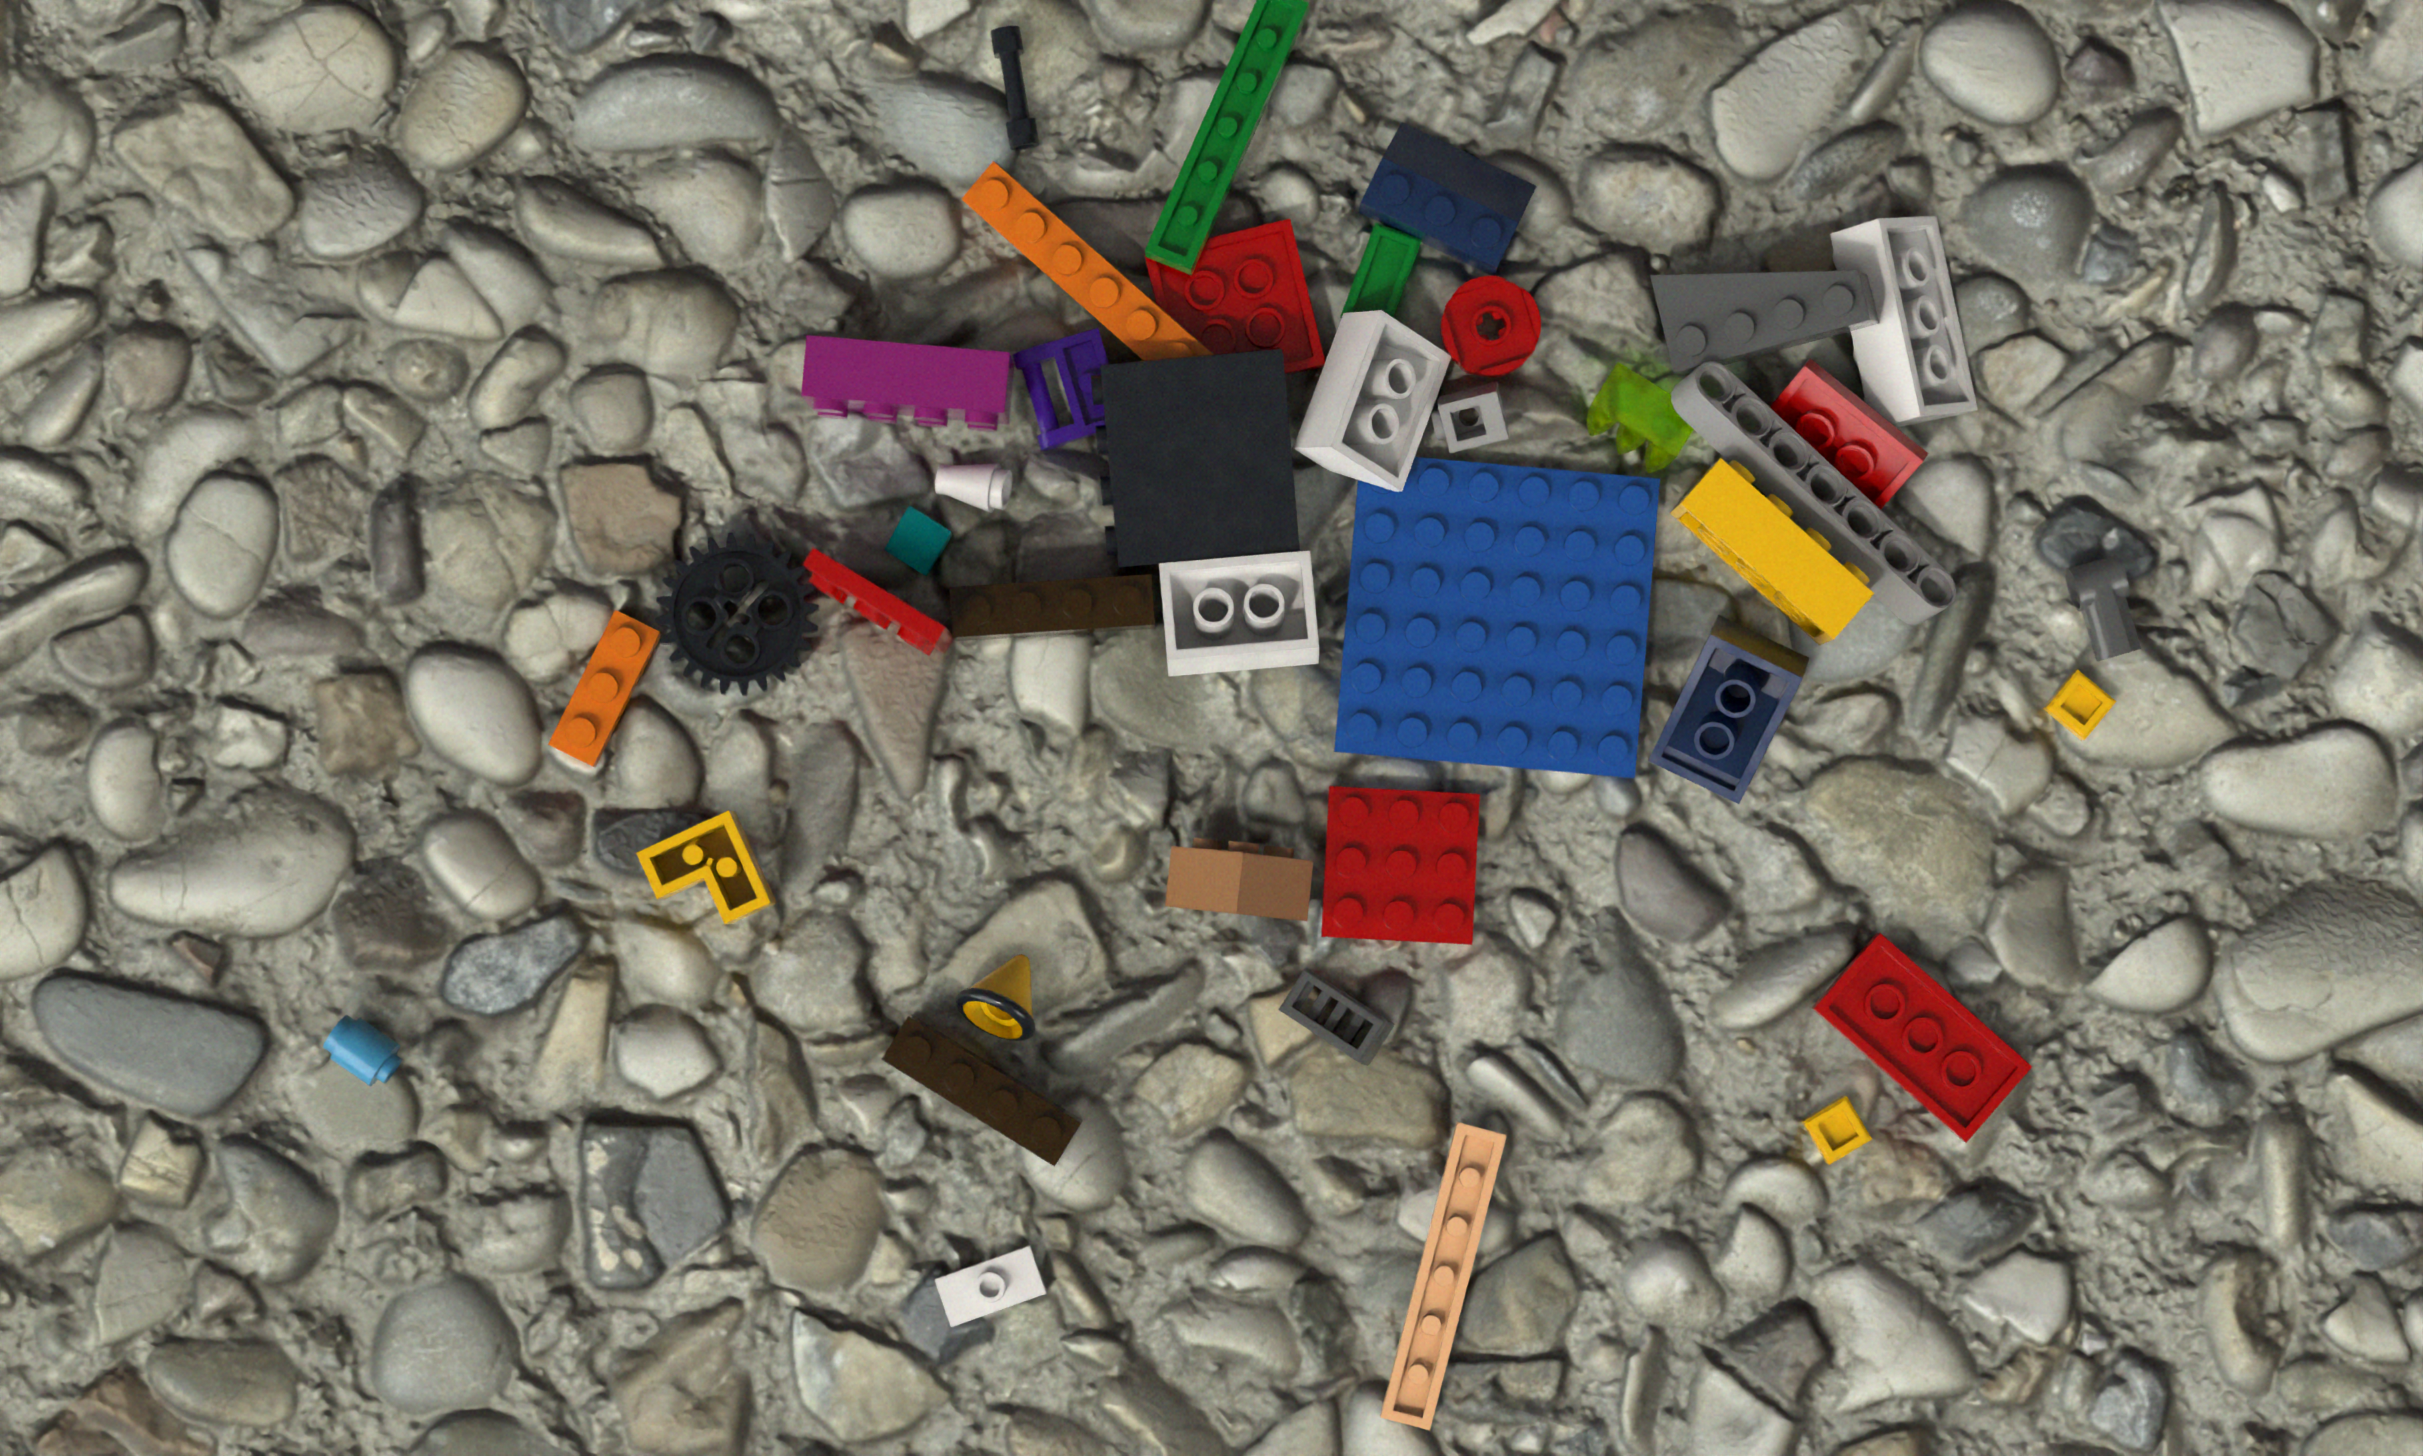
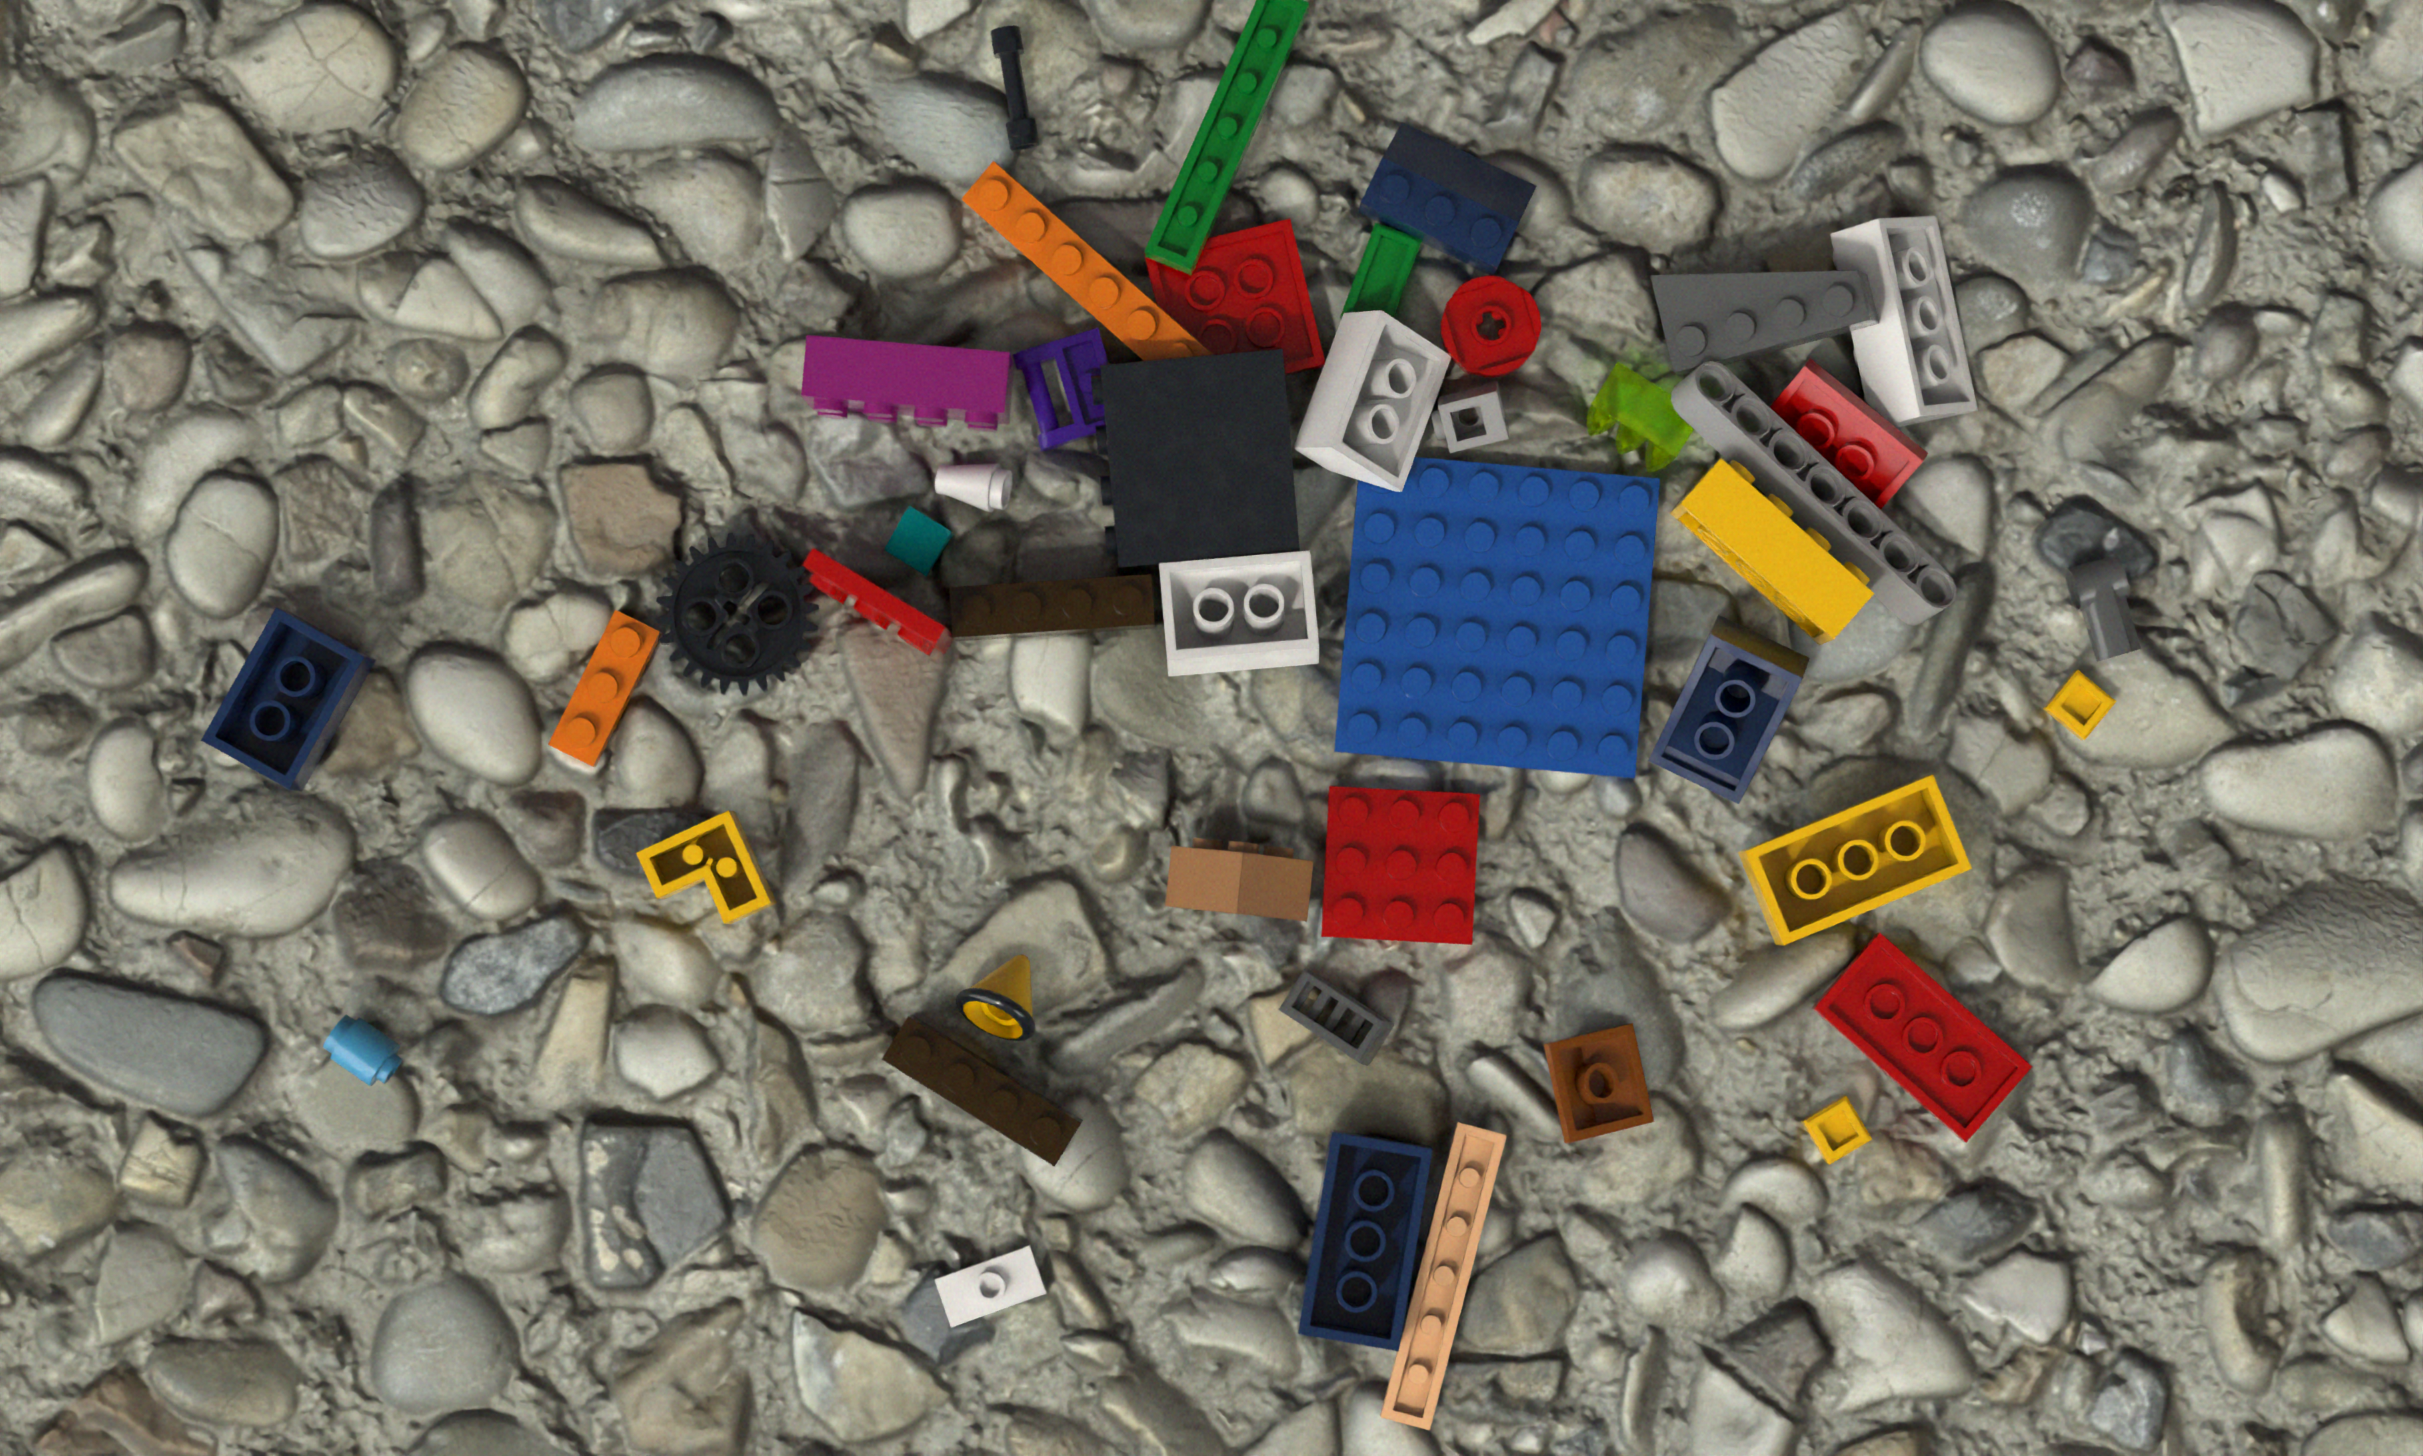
none -> dark blue brick [201,607,376,791]
none -> dark blue brick [1297,1129,1433,1351]
none -> dark orange slope [1544,1023,1654,1143]
none -> yellow brick [1738,775,1972,946]

